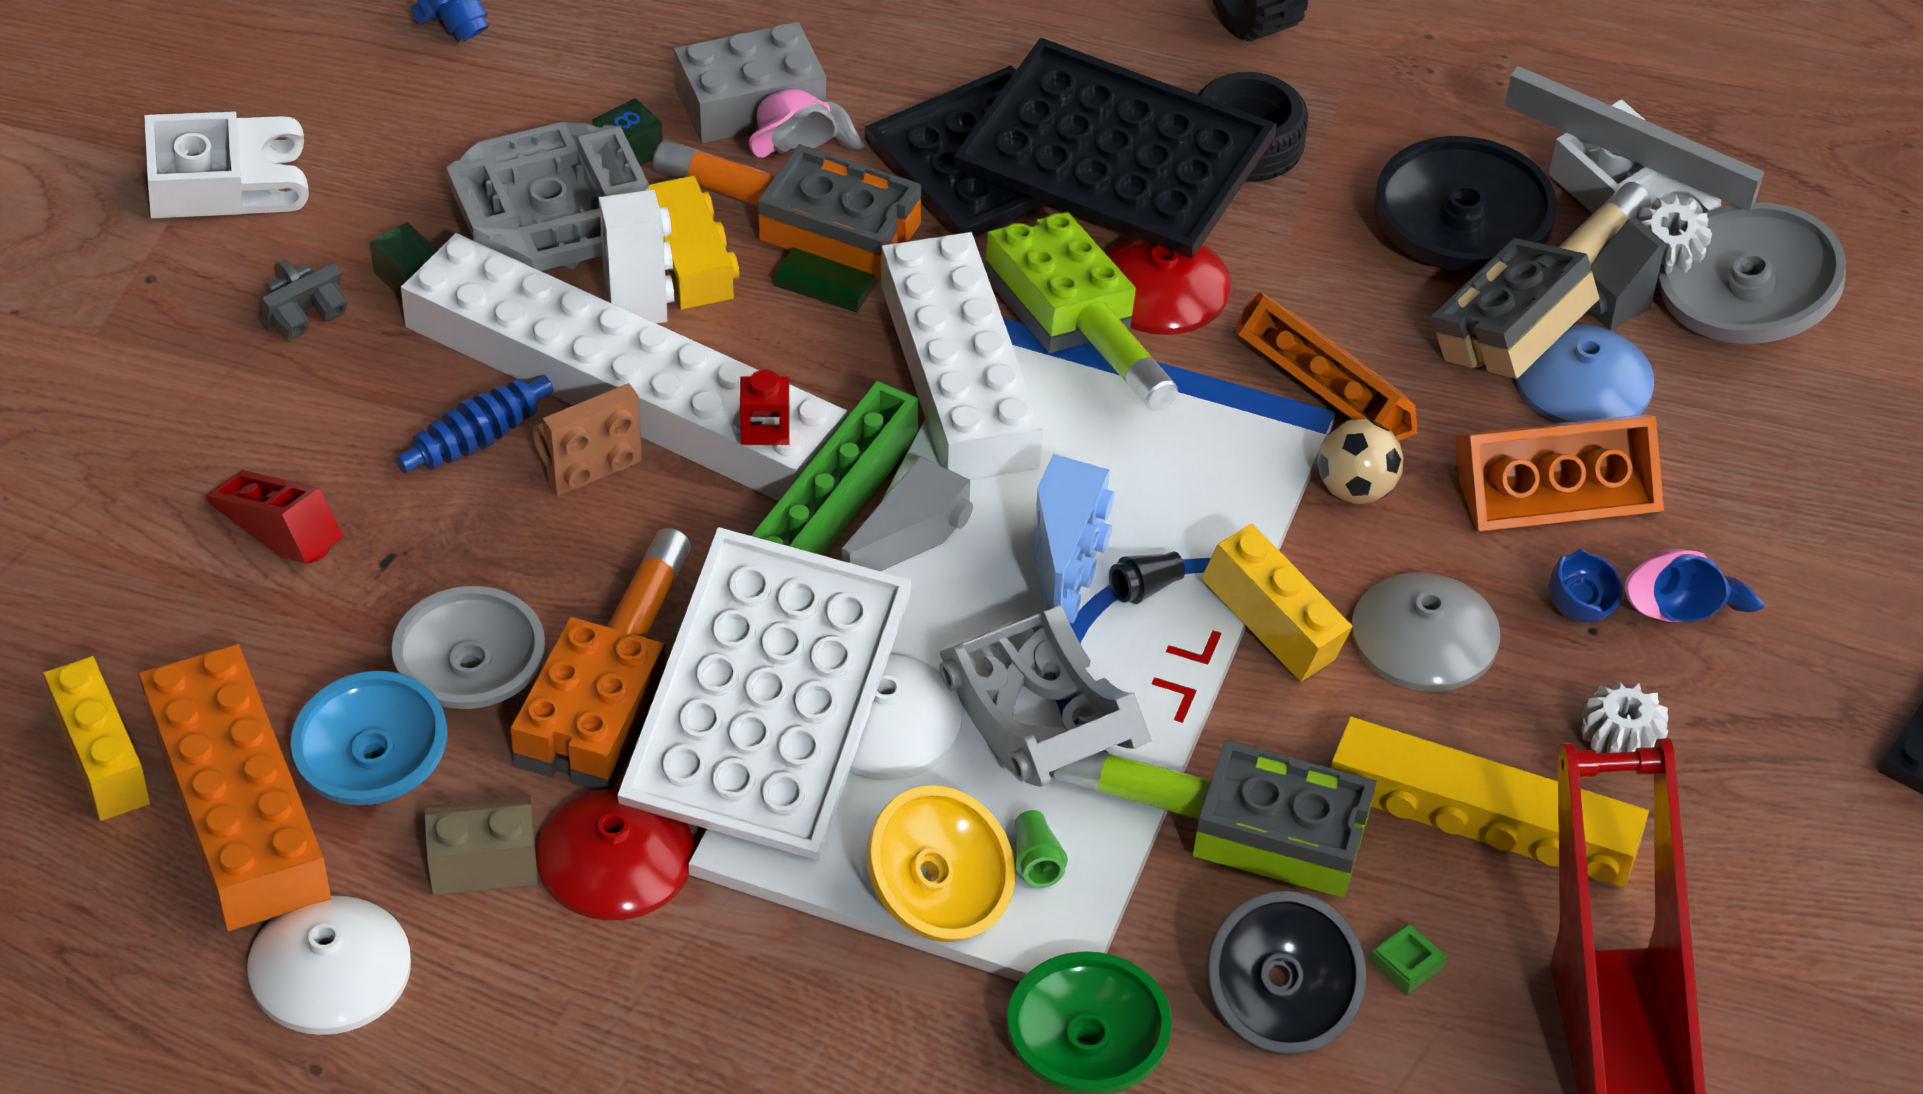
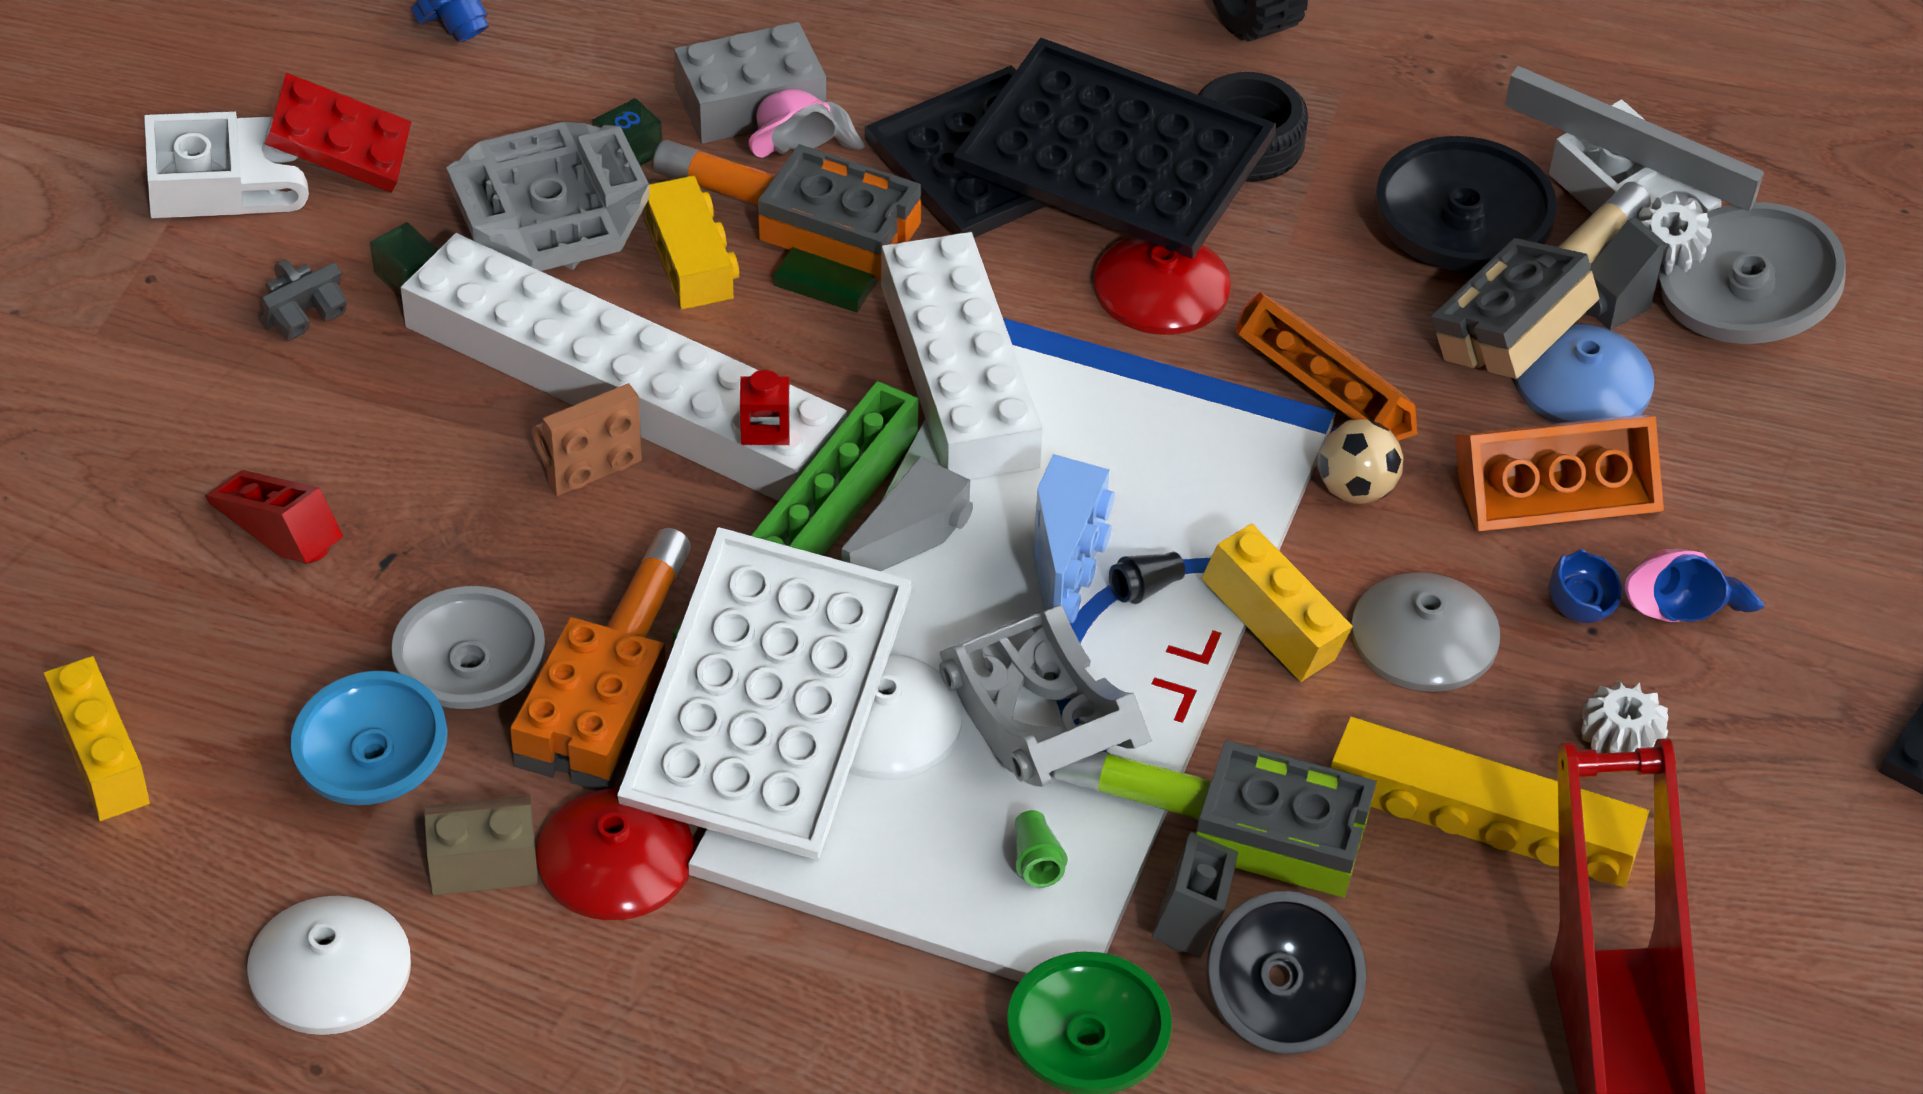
orange brick [139,644,332,932] -> none
blue piece [396,376,554,474] -> none
white brick [599,189,674,323] -> none
yellow dish [866,785,1015,942] -> none
lime piece [984,212,1178,411] -> none
bright green tile [1369,923,1447,995] -> none
none -> red plate [264,73,412,193]
none -> dark grey slope [1152,832,1238,958]

